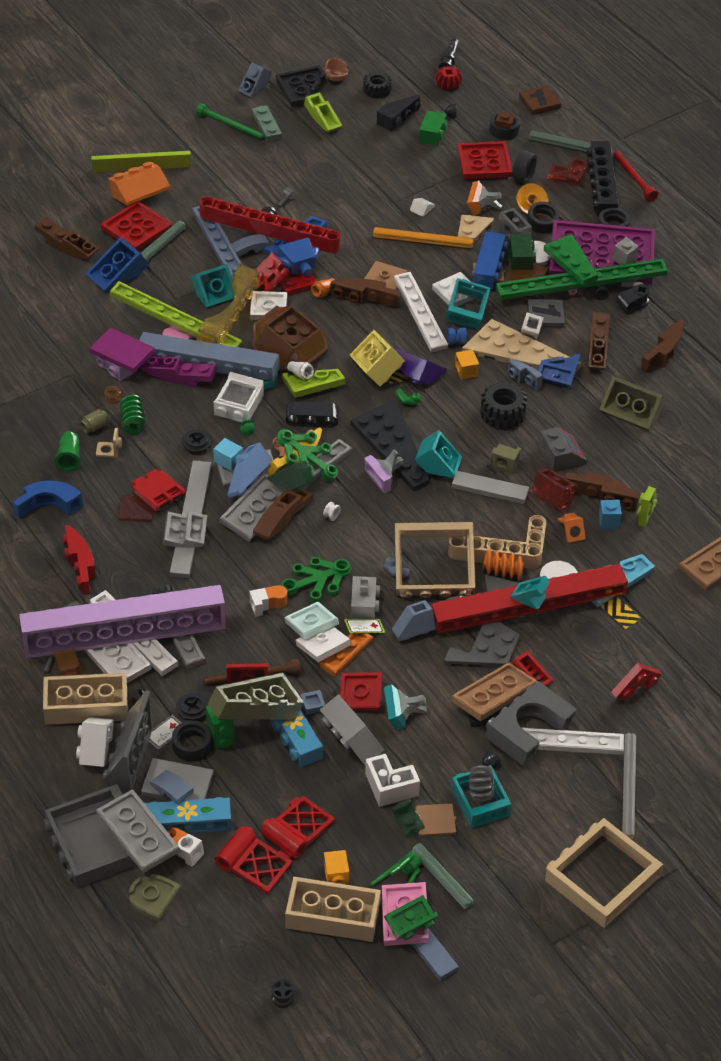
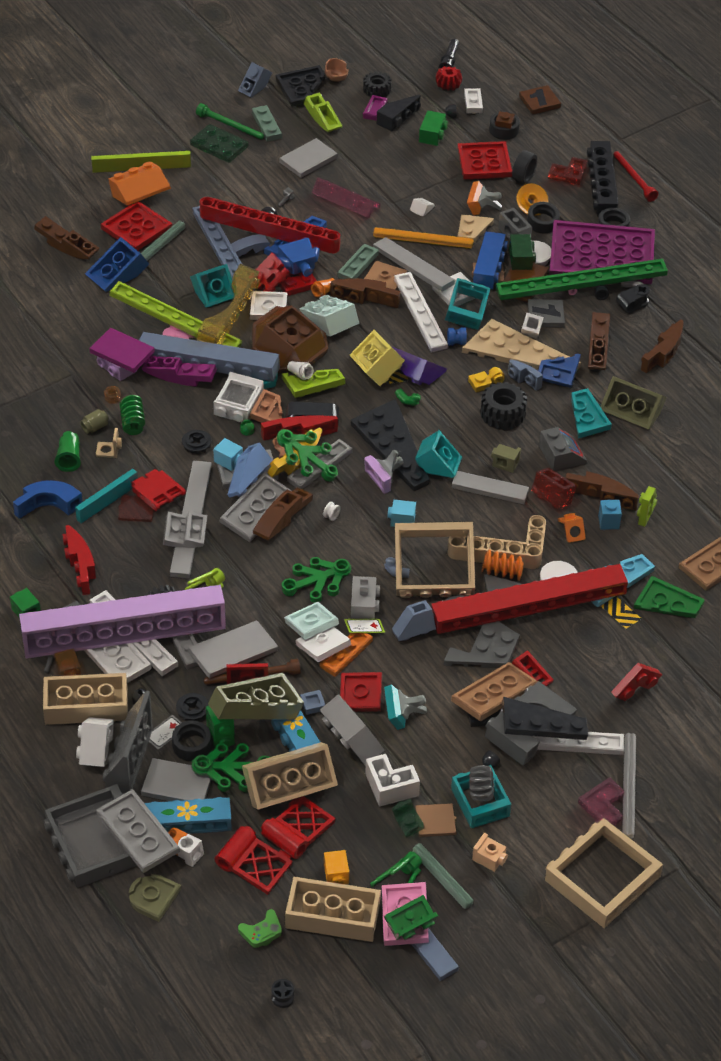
sand blue slope [150,770,194,805] -> none
leg [250,585,287,617] -> none
clear green slope [267,461,315,492] -> none
light orange brick [455,350,479,380] -> none
teal slope [510,576,550,609] -> none
sand green axle [530,131,590,152] -> none
green wing [544,234,598,286] -> none
light grey brick [613,237,639,265] -> none
none -> green brick [10,588,41,618]
none -> teal tile [75,469,138,523]
none -> lime plant [185,568,225,590]
none -> light grey tile [188,620,278,679]
none -> clear green plate [190,124,249,163]
none -> green plant [191,743,270,792]
none -> bright green piece [238,909,282,948]
none -> tan brick [242,742,338,809]
none -> nougat wing [249,389,282,423]
none -> red slope [261,415,338,441]
none -> light grey tile [279,138,338,178]
none -> light aqua slope [299,295,359,336]
none -> clear pink fence [312,177,381,218]
none -> sand green plate [337,244,379,279]
none -> magenta tile [363,95,388,121]
none -> light grey tile [373,237,455,292]
none -> medium azure brick [387,500,416,527]
none -> white plate [464,89,483,114]
none -> yellow plate [468,367,505,393]
none -> light nougat brick [472,833,508,872]
none -> black wing [502,697,588,740]
none -> teal wing [571,388,612,438]
none -> clear pink plate [578,777,624,826]
none -> green wing [634,576,705,618]

